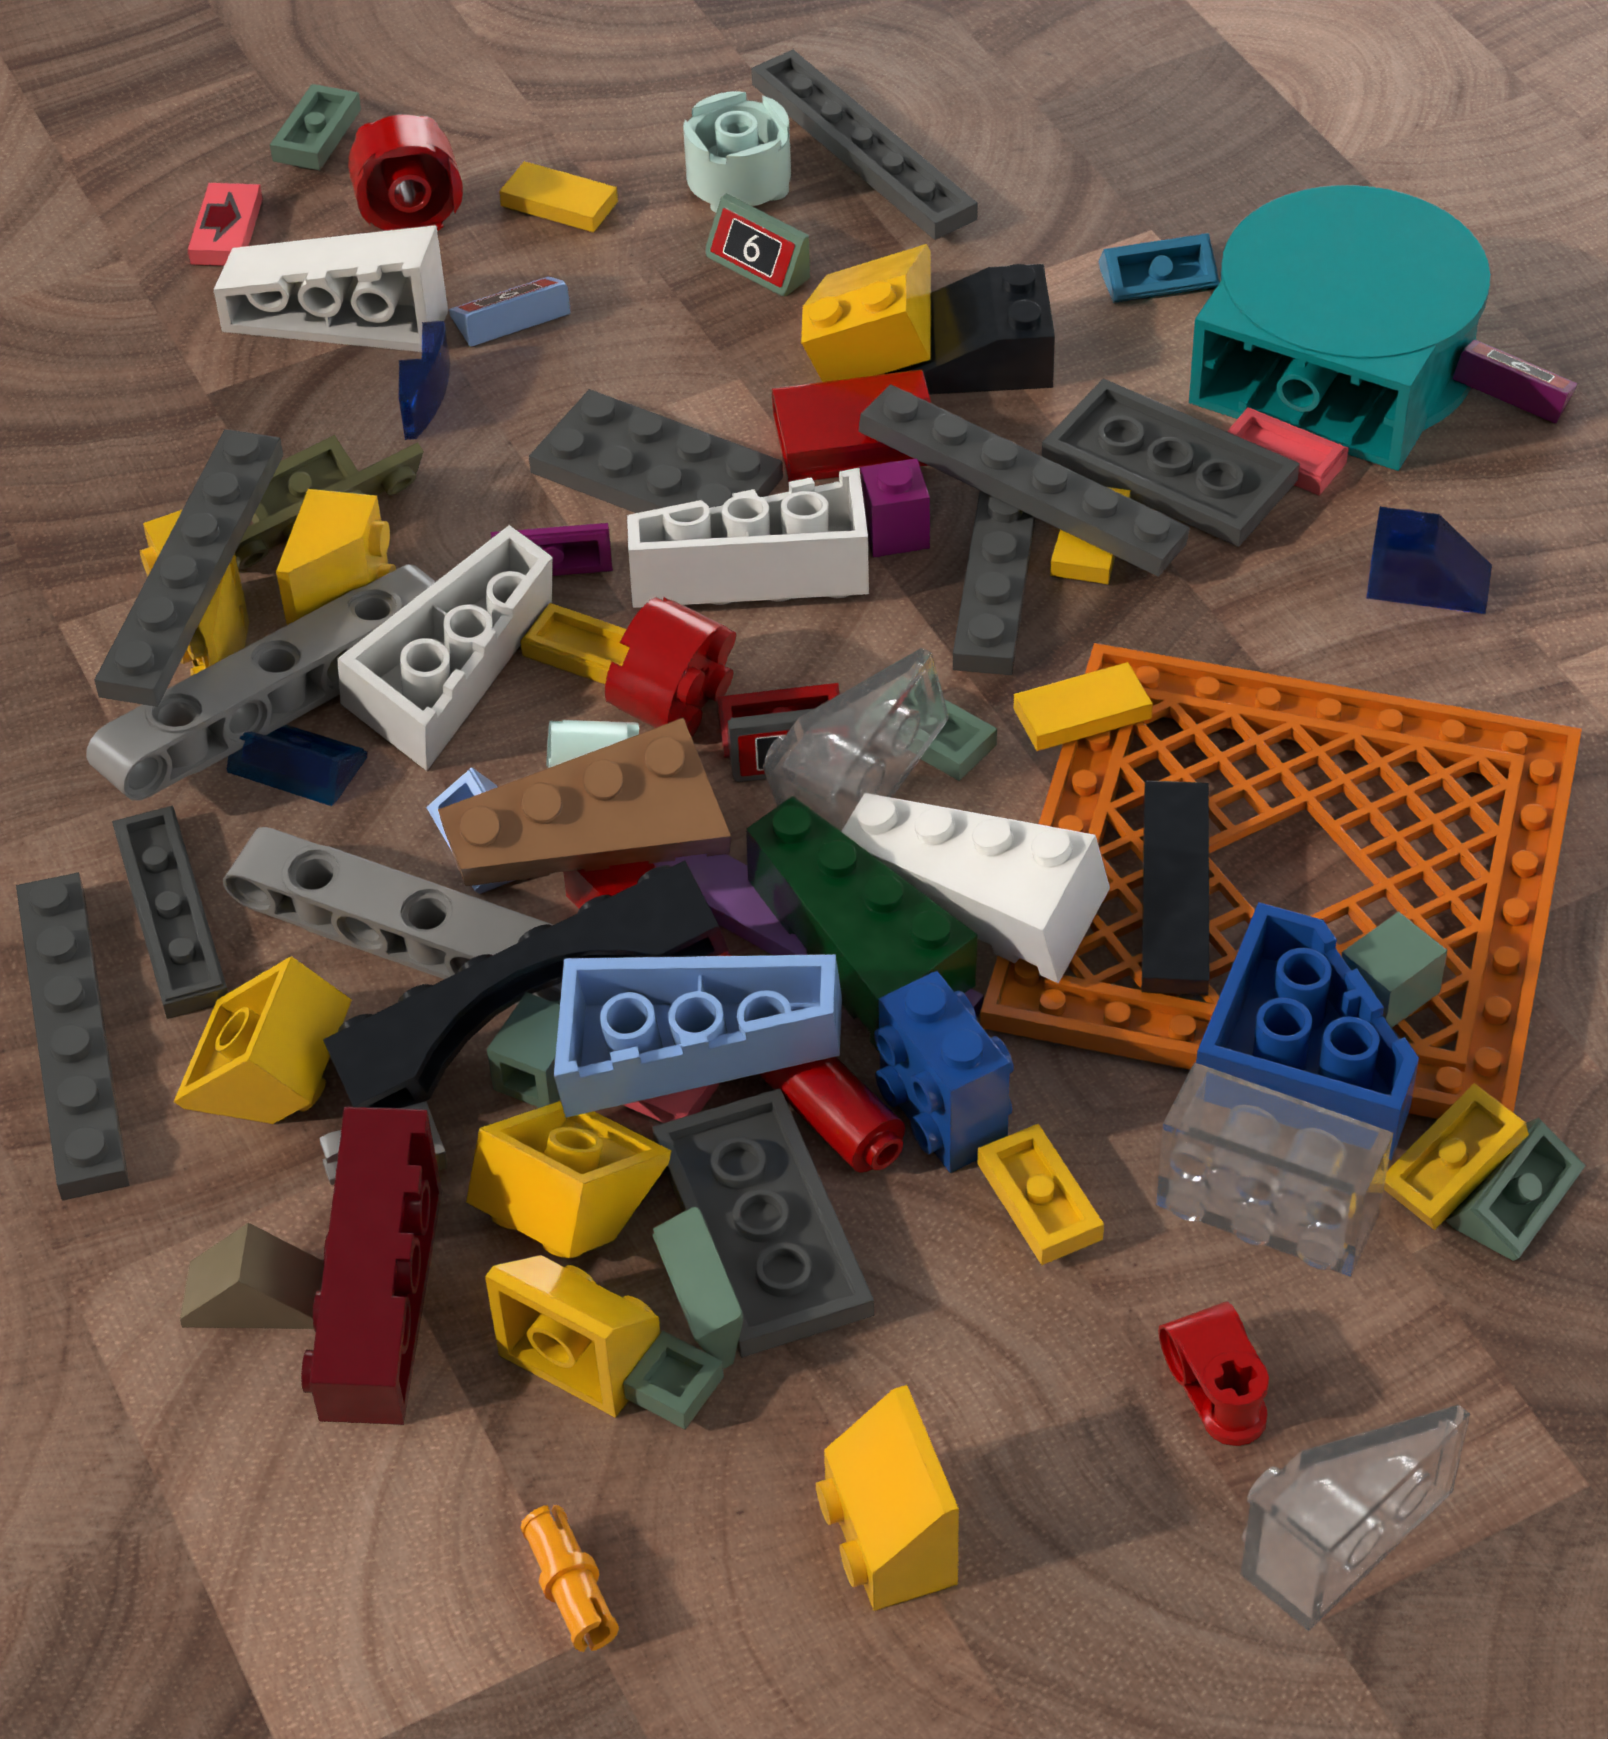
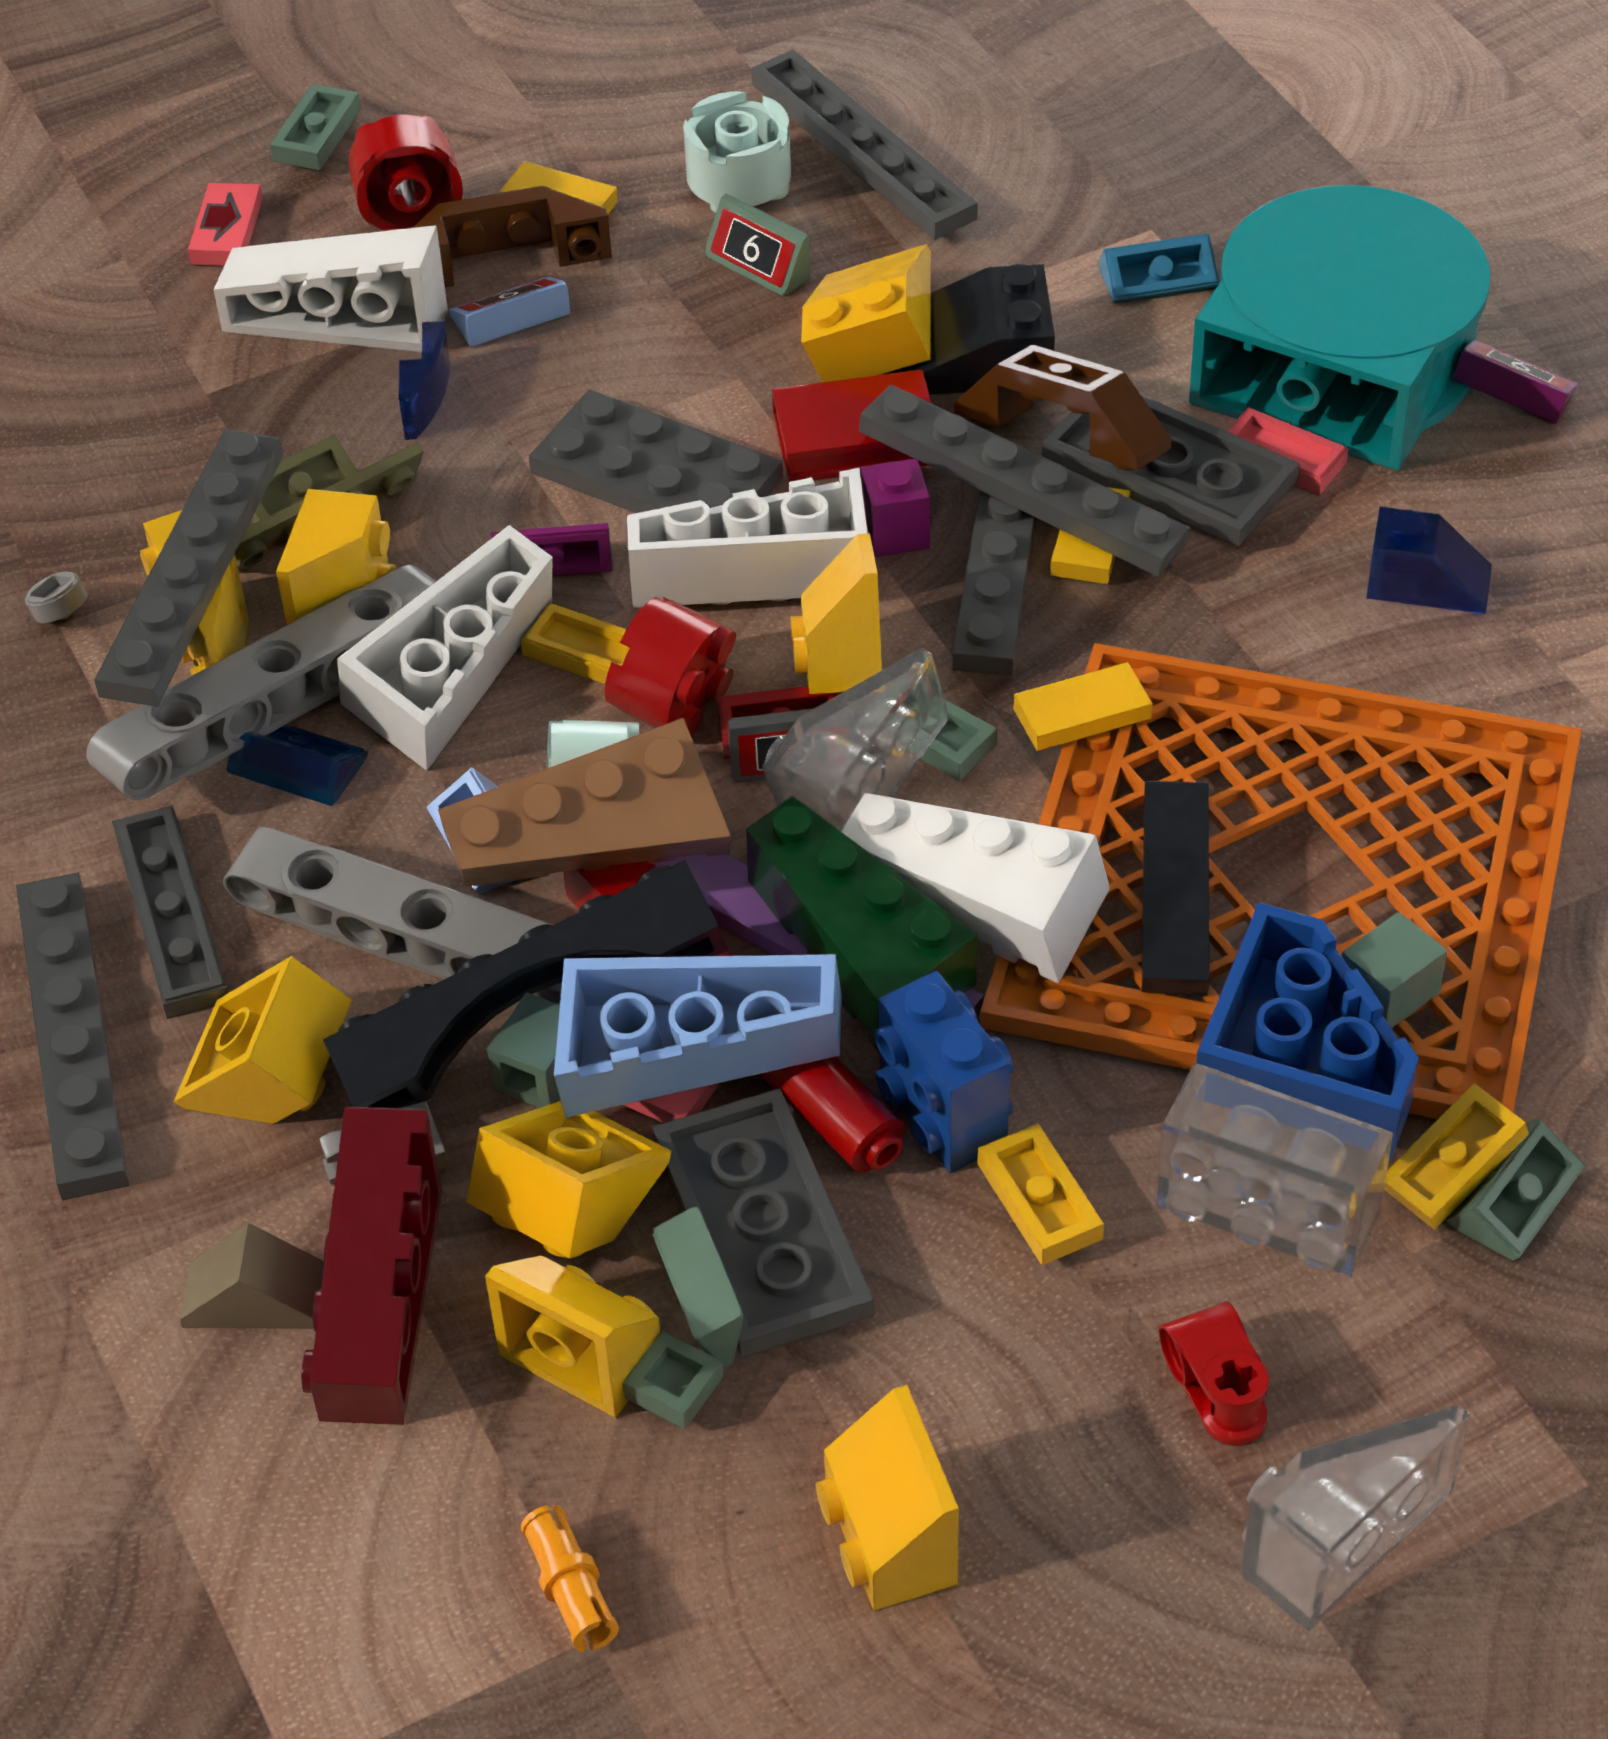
none -> light grey tile [25,571,88,623]
none -> reddish brown slope [413,185,612,287]
none -> yellow slope [790,533,883,694]
none -> reddish brown slope [954,345,1171,470]

